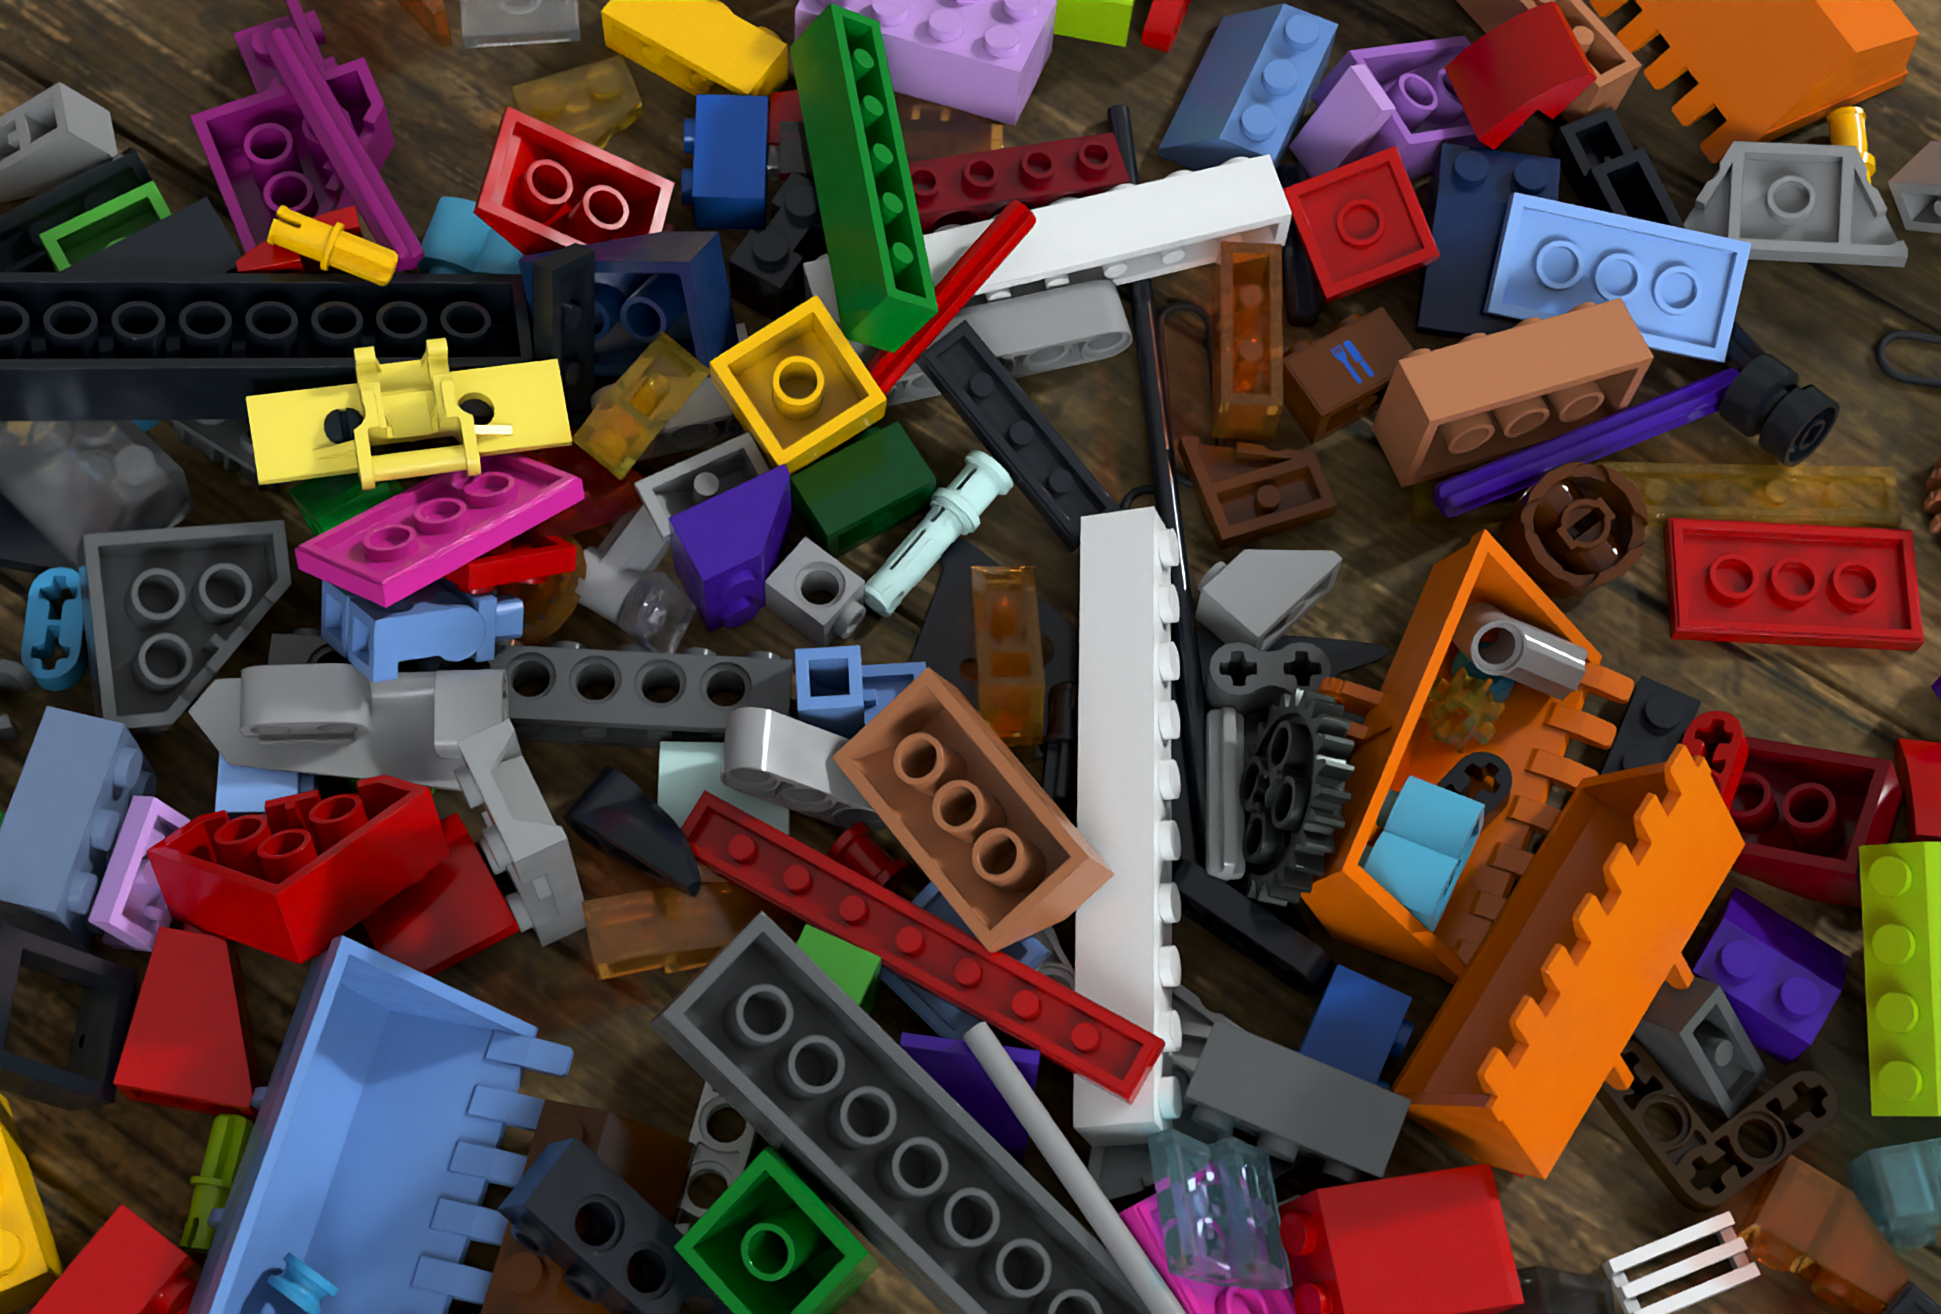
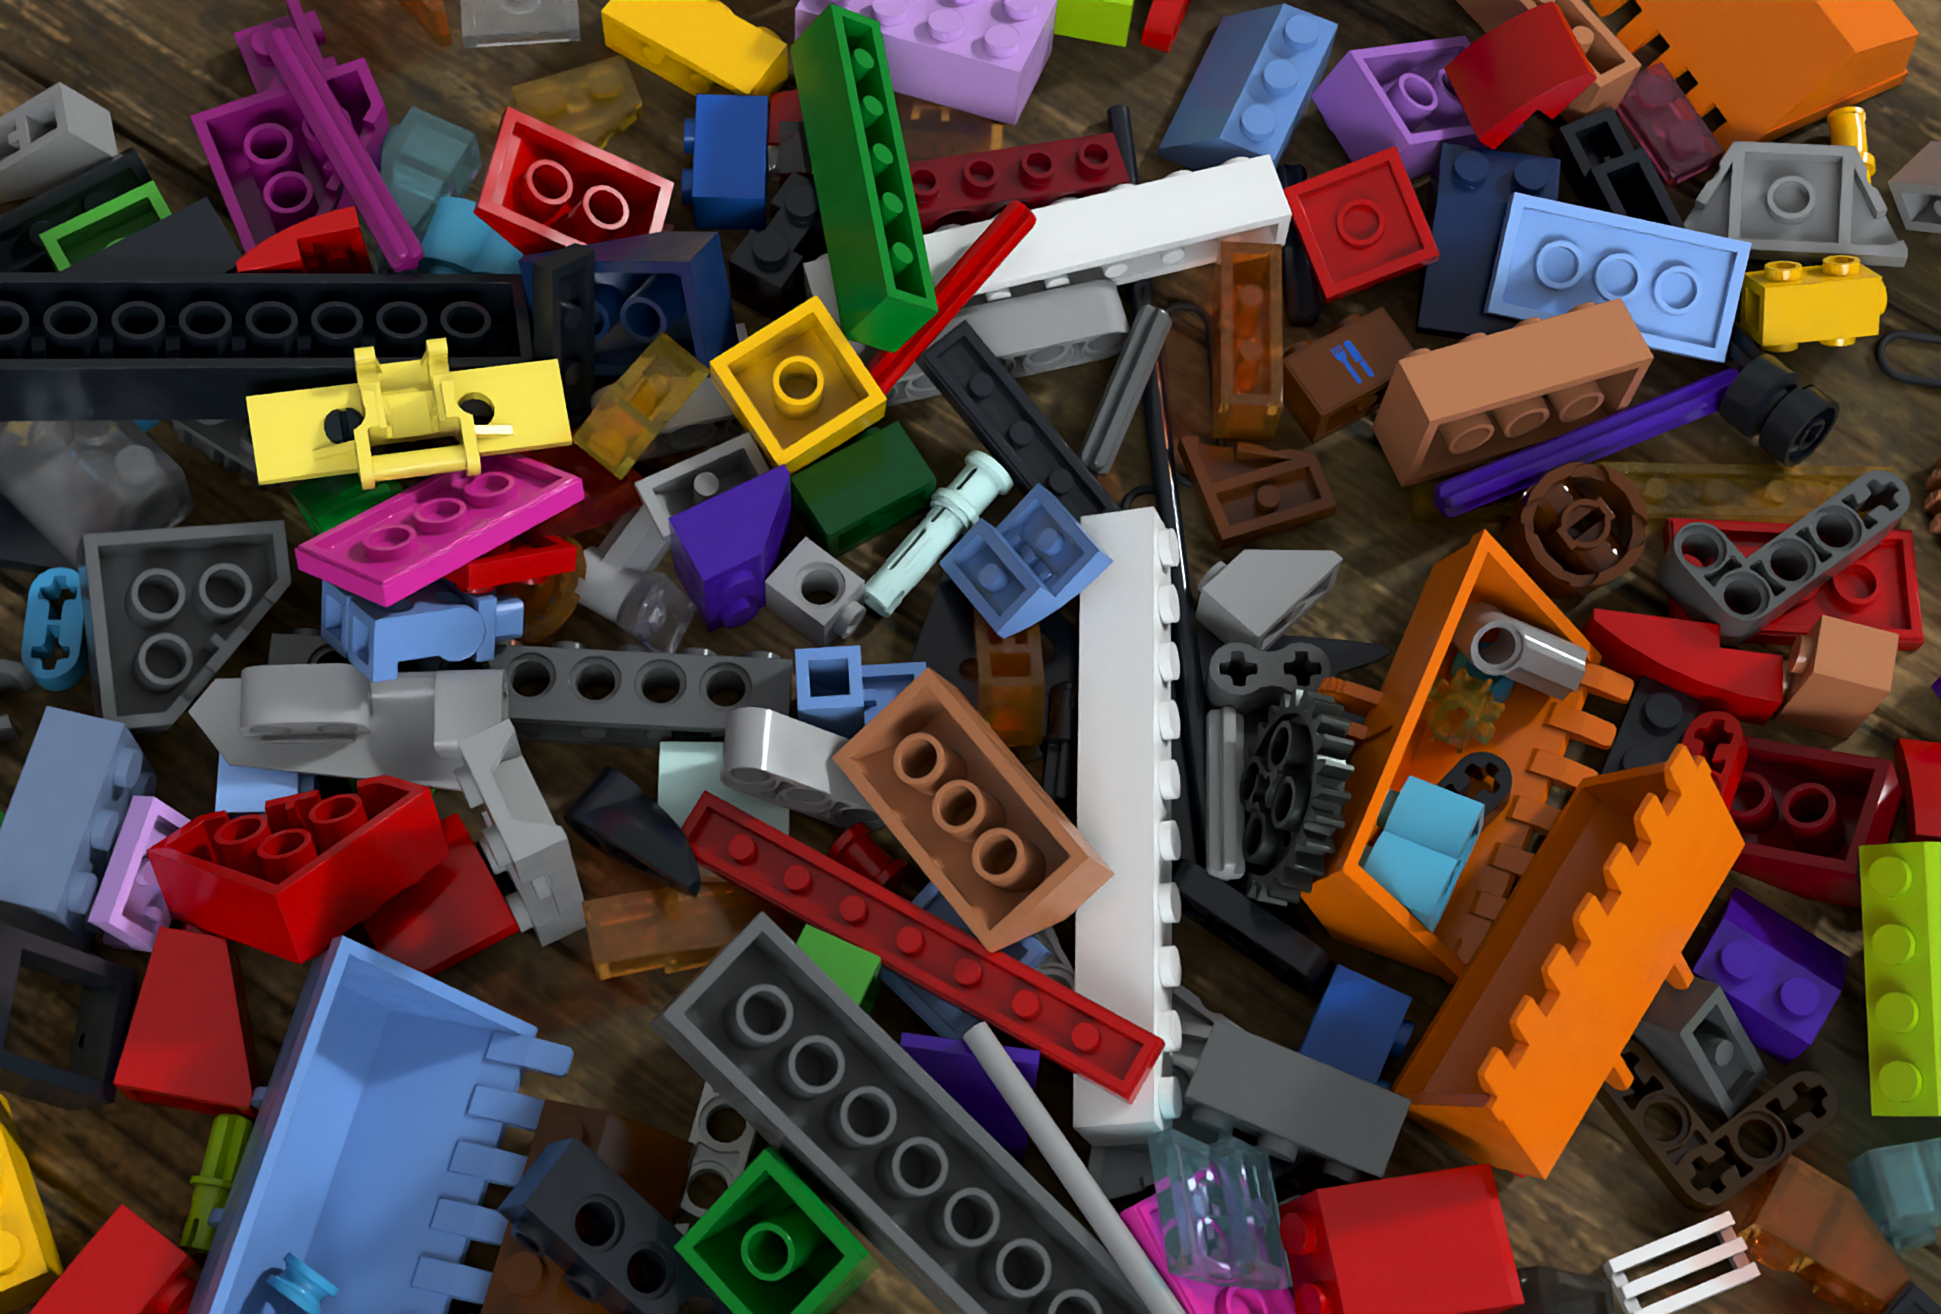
yellow axle [267,205,398,286] -> none
lavender tile [1289,64,1396,178] -> none
none -> clear light blue slope [375,106,482,274]
none -> medium blue slope [939,483,1113,639]
none -> dark grey axle [1077,305,1172,476]
none -> red slope [1580,608,1783,726]
none -> clear pink plate [1616,62,1725,187]
none -> dark grey beam [1657,470,1911,646]
none -> yellow brick [1740,255,1887,352]
none -> nougat brick [1774,615,1899,739]

